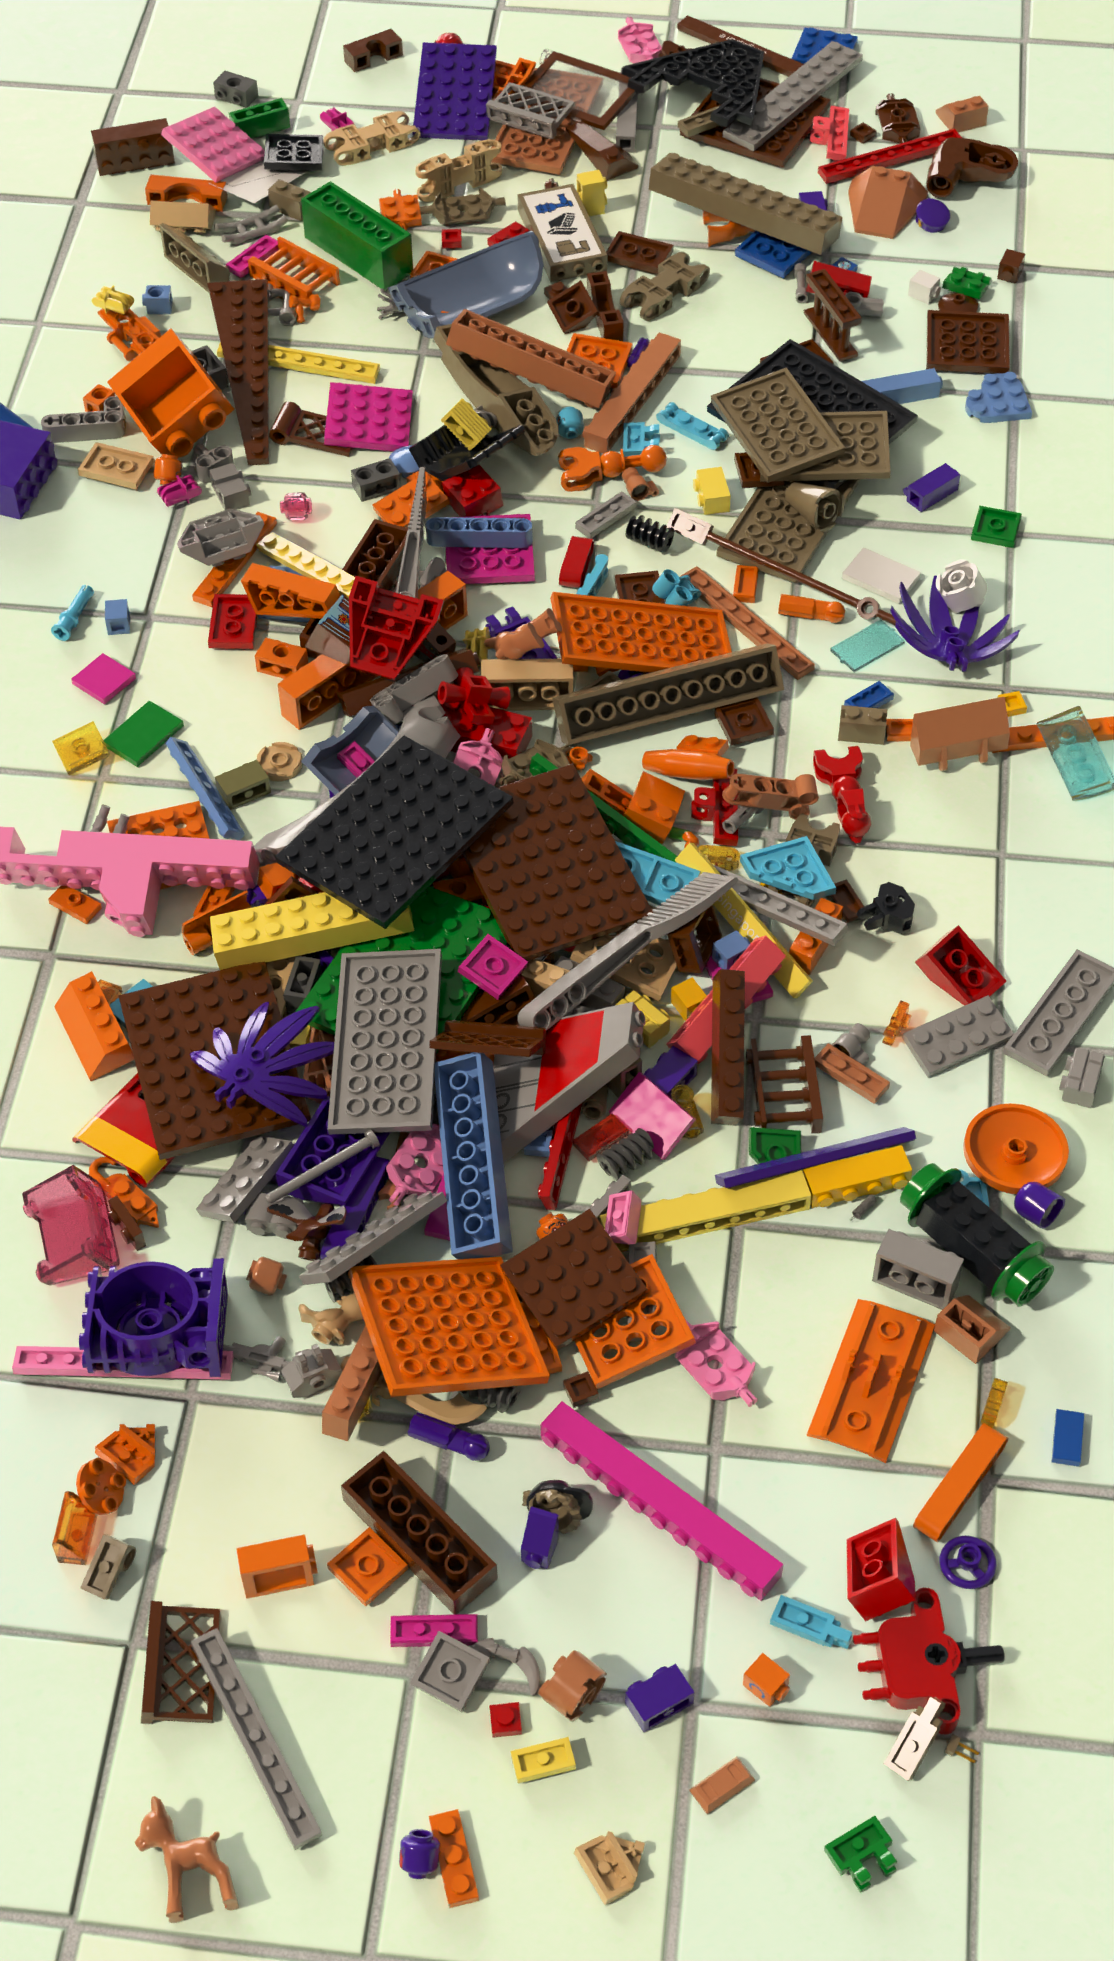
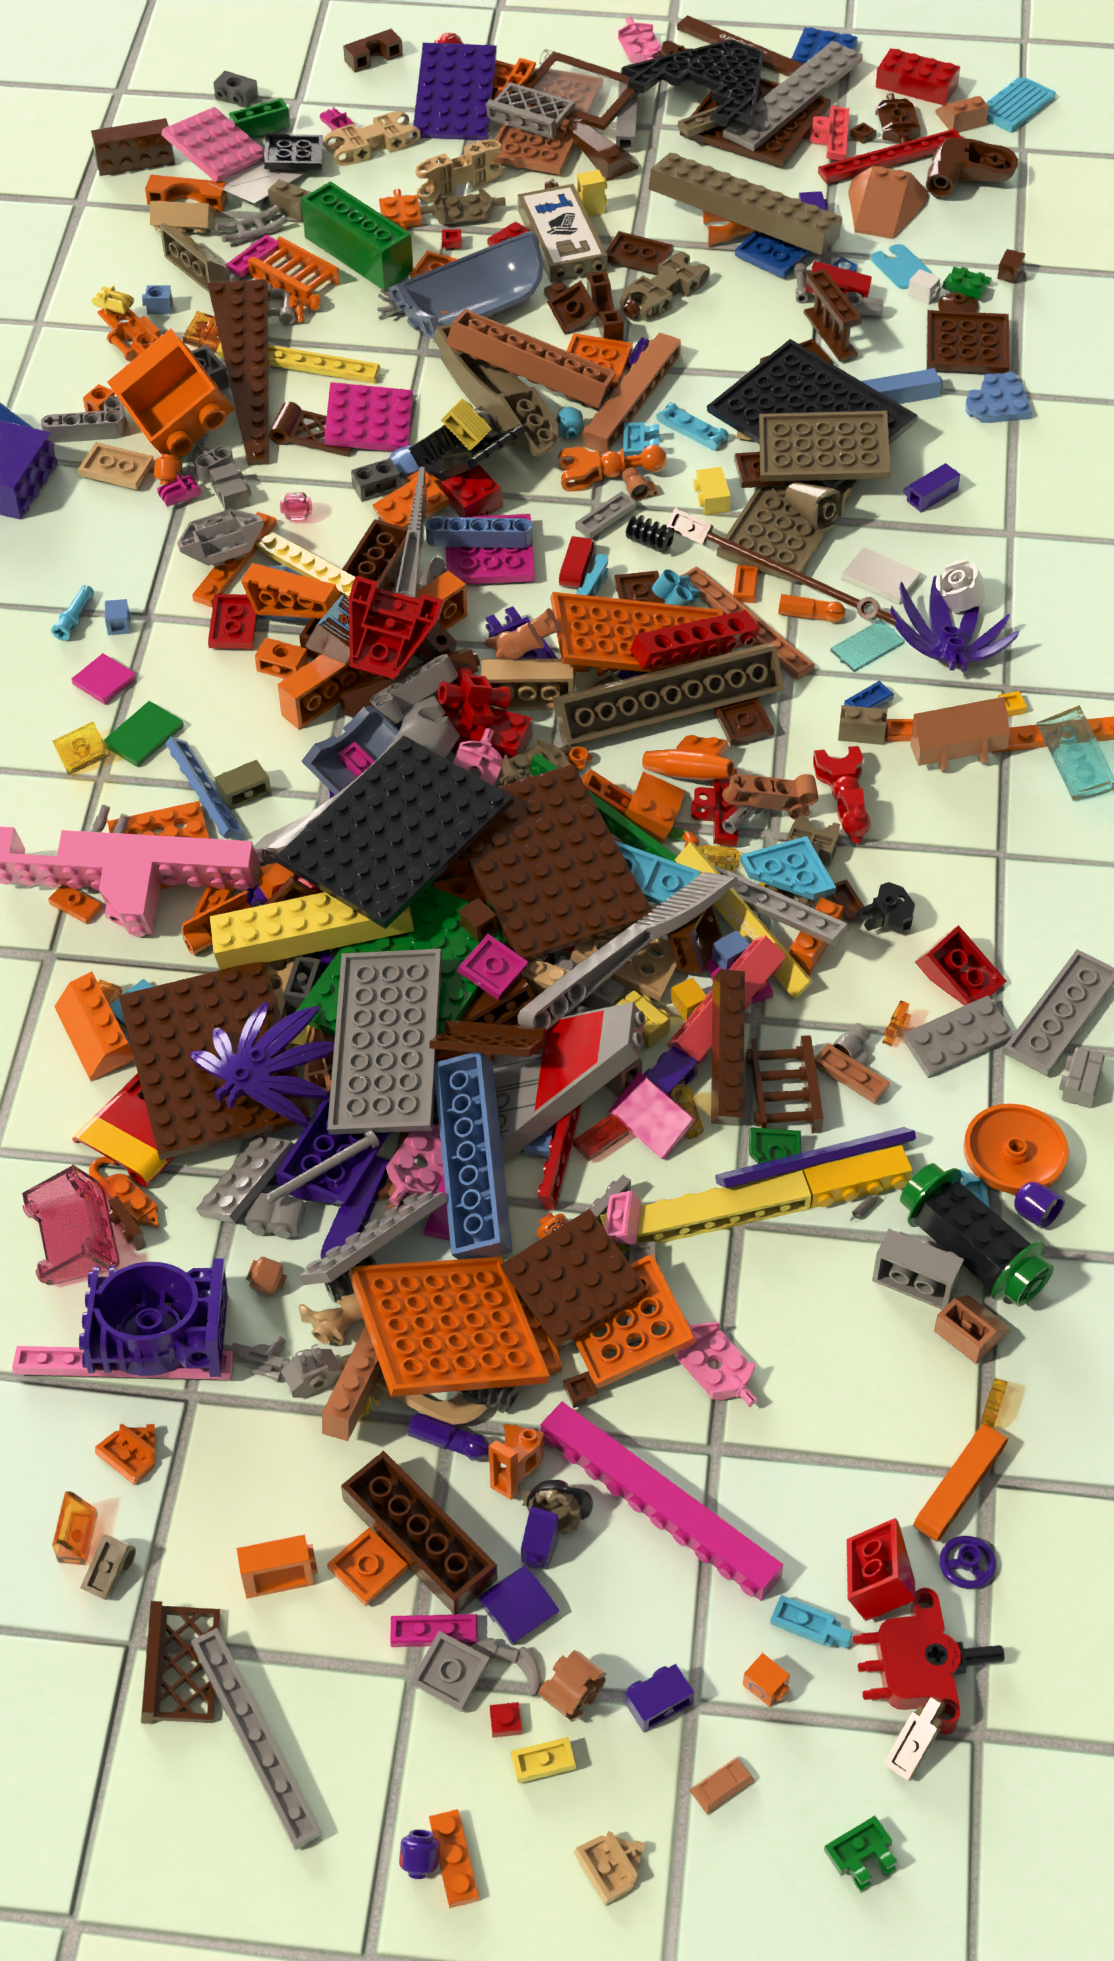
orange plate [76,1458,126,1515] -> none
nougat animal [135,1796,239,1923] -> none
tan tile [257,742,303,781] -> none
reddish brown animal [267,1198,347,1261] -> none
light yellow arm [463,627,492,667] -> none
dark tan cone [582,1084,608,1120] -> none
dark grey piece [596,1128,654,1181] -> none
dark tan plate [711,368,845,483] -> none
orange hinge [807,1299,935,1463] -> none
dark purple piece [915,198,950,233] -> none
piece [944,1734,979,1763] -> none
green tile [971,506,1022,548] -> none
blue tile [1051,1409,1084,1467] -> none
none -> clear orange wing [183,311,220,353]
none -> reddish brown brick [459,898,499,943]
none -> dark purple slope [477,1565,560,1645]
none -> orange tile [489,1424,544,1500]
none -> reddish brown plate [622,300,640,320]
none -> red brick [630,610,760,670]
none -> medium azure piece [871,244,932,289]
none -> red brick [875,48,961,106]
none -> medium azure hinge [986,77,1056,133]

